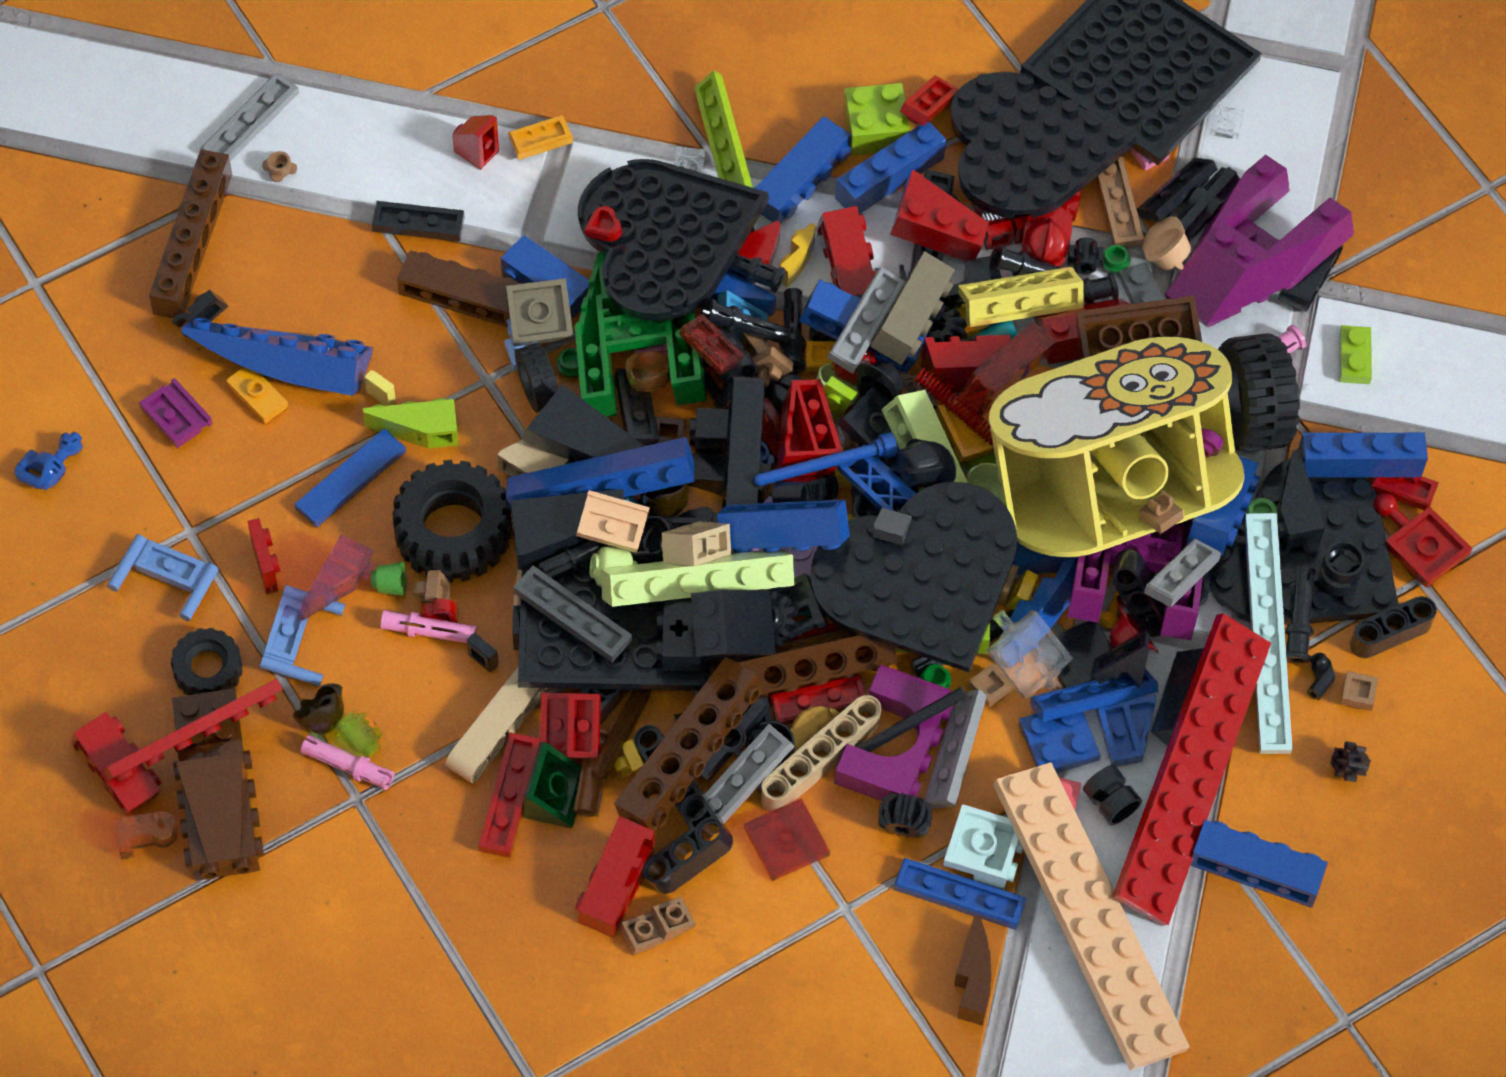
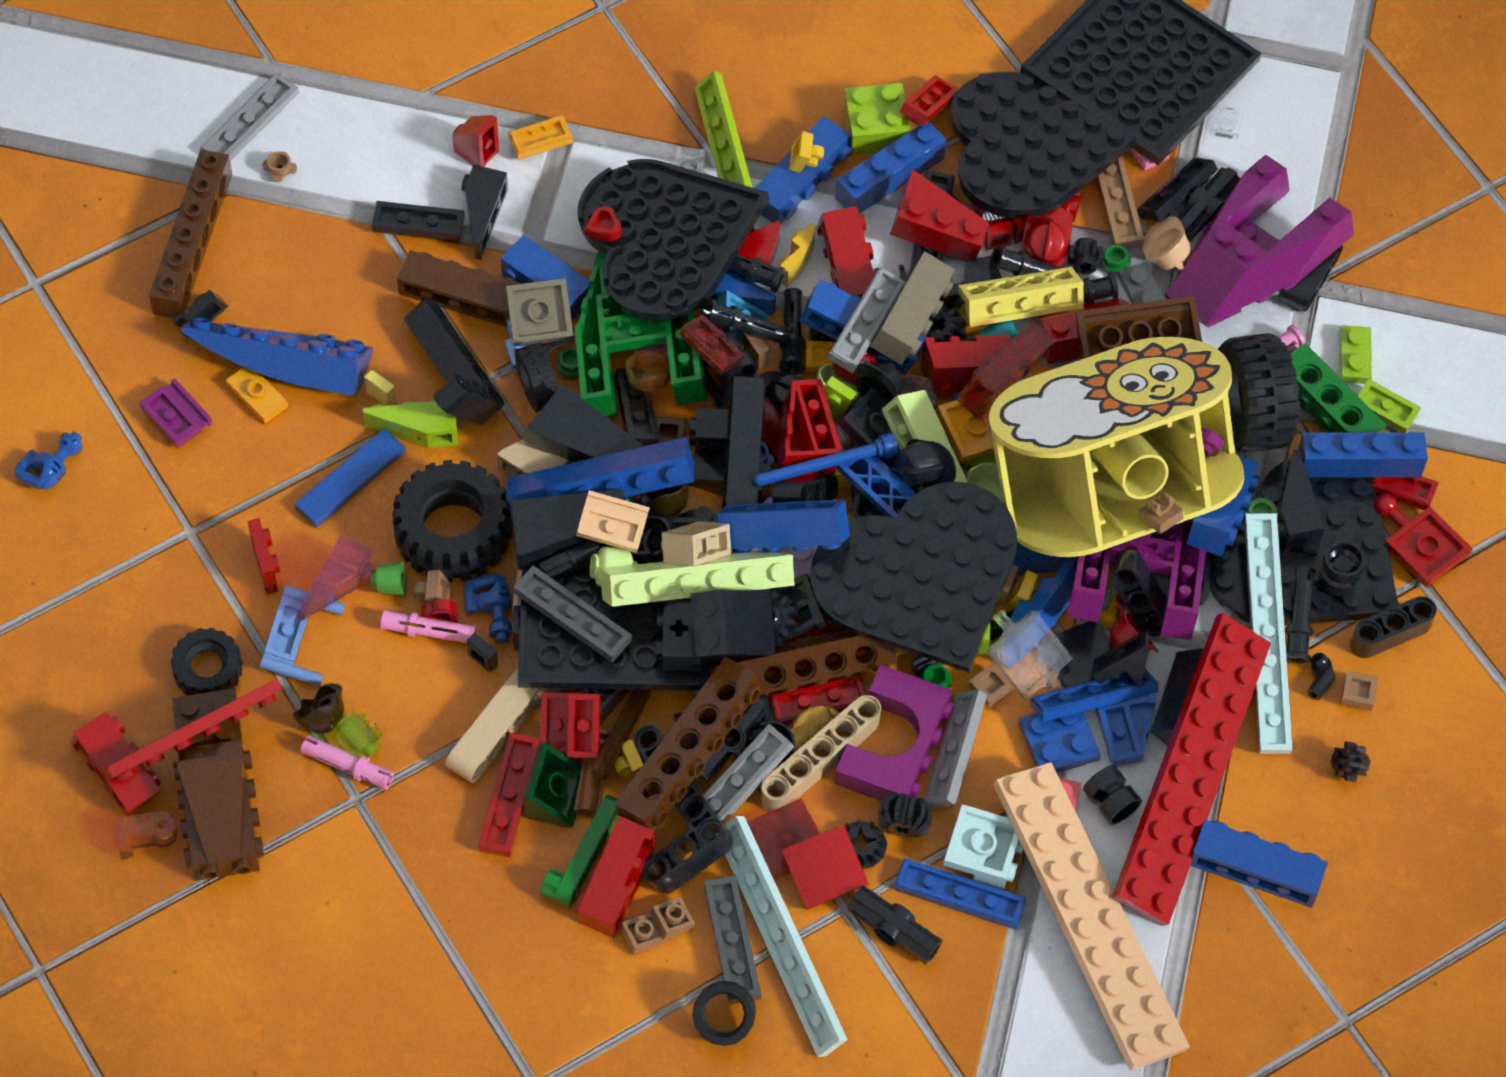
medium blue plate [107,534,219,621] -> none
medium nougat tile [752,346,793,387] -> none
black bar [855,686,968,752] -> none
dark grey slope [872,508,912,545] -> none
red piece [915,368,994,448] -> none
reddish brown slope [954,915,991,1026] -> none
light grey tile [1144,538,1221,607] -> none
none -> black beam [404,297,505,425]
none -> black slope [461,164,508,260]
none -> blue piece [463,574,512,643]
none -> green beam [540,795,619,908]
none -> black tyre [692,980,756,1046]
none -> dark grey plate [704,875,761,1005]
none -> light aqua plate [716,816,848,1057]
none -> red slope [782,825,869,910]
none -> yellow tile [789,131,824,173]
none -> black gear [845,819,887,869]
none -> black piece [847,885,943,965]
none -> green brick [1290,343,1387,433]
none -> lime plate [1357,379,1421,433]

